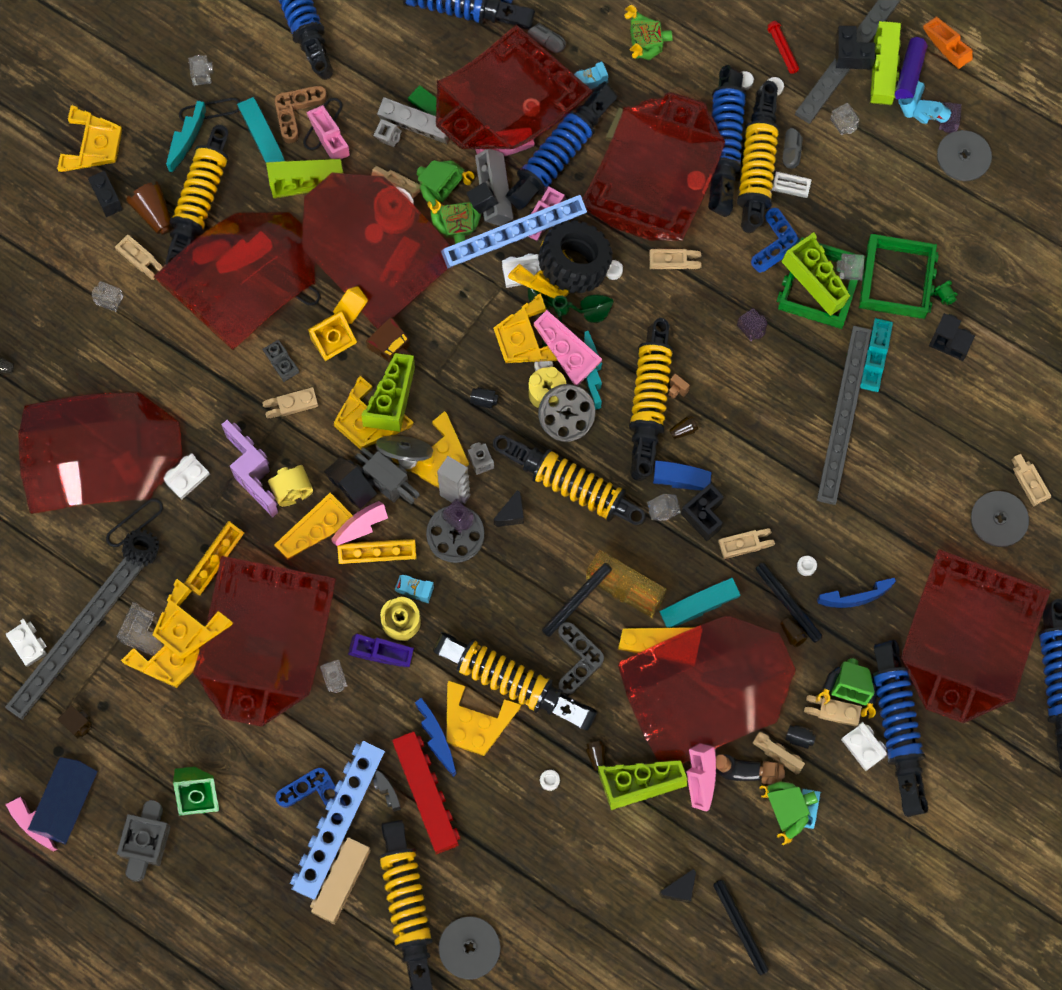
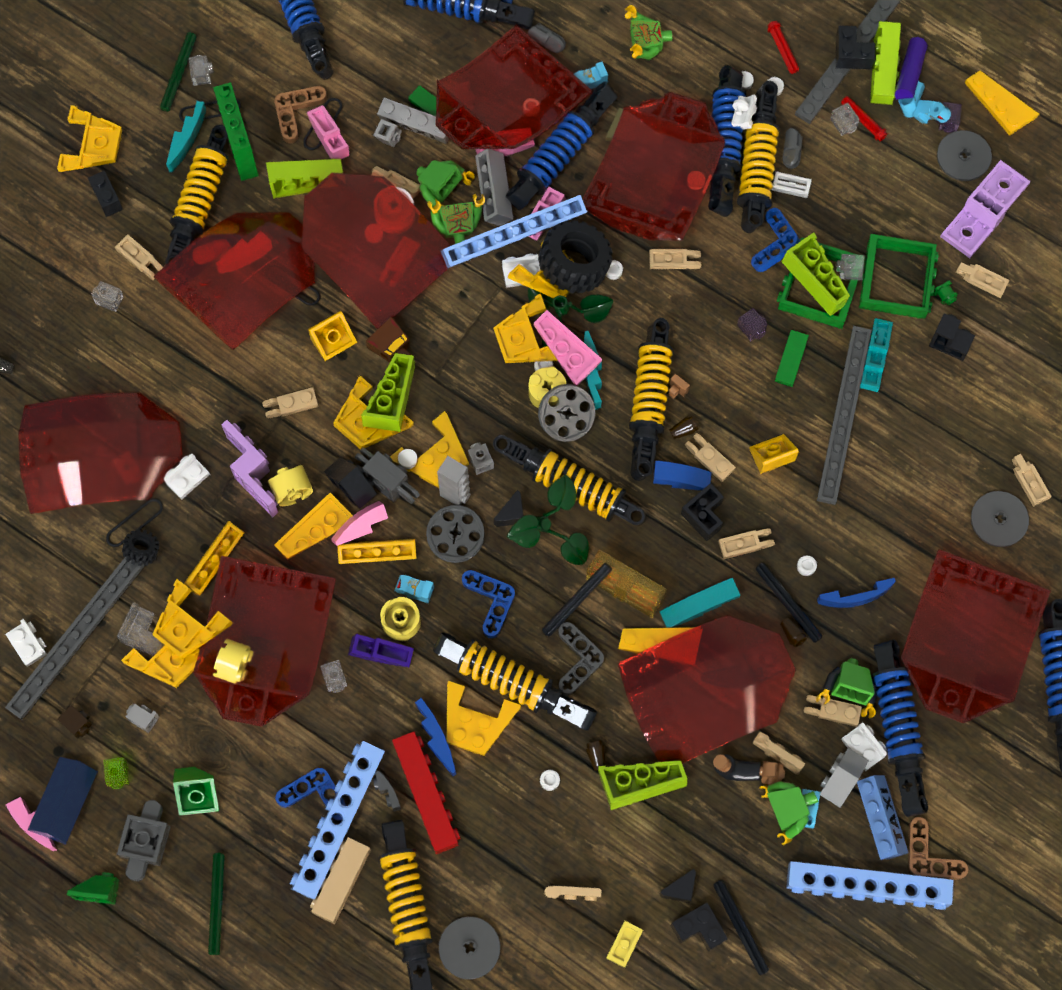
reddish brown cone [126,181,172,235] -> none
teal slope [237,97,285,163] -> none
dark grey slope [262,340,300,382] -> none
yellow slope [333,286,368,324] -> none
dark grey piece [376,435,433,461] -> none
clear purple brick [443,499,473,533] -> none
black panel [467,182,499,214] -> none
black brick [470,387,499,409] -> none
clear brick [647,494,681,521] -> none
bright pink slope [686,743,716,811] -> none
black brick [785,724,816,749] -> none
orange slope [923,17,972,69] -> none
none -> green slope [67,872,119,904]
none -> clear neon green brick [103,757,129,789]
none -> light grey brick [126,704,160,733]
none -> dark green axle [160,32,197,112]
none -> dark green axle [208,853,225,955]
none -> green window [213,82,258,181]
none -> light yellow brick [213,639,254,684]
none -> blue beam [462,570,515,639]
none -> dark green plant [507,475,589,565]
none -> tan hinge [544,886,601,901]
none -> light yellow plate [606,921,643,968]
none -> black brick [670,903,728,952]
none -> tan hinge [685,433,736,482]
none -> white hips [731,95,757,129]
none -> yellow slope [749,434,799,474]
none -> green tile [774,330,809,387]
none -> light blue brick [786,861,953,910]
none -> light grey brick [820,748,869,808]
none -> red axle [841,96,888,141]
none -> medium blue brick [857,775,908,860]
none -> medium nougat beam [908,817,968,880]
none -> lavender bracket [940,160,1031,258]
none -> tan hinge [956,262,1009,298]
none -> yellow wing [965,71,1039,136]

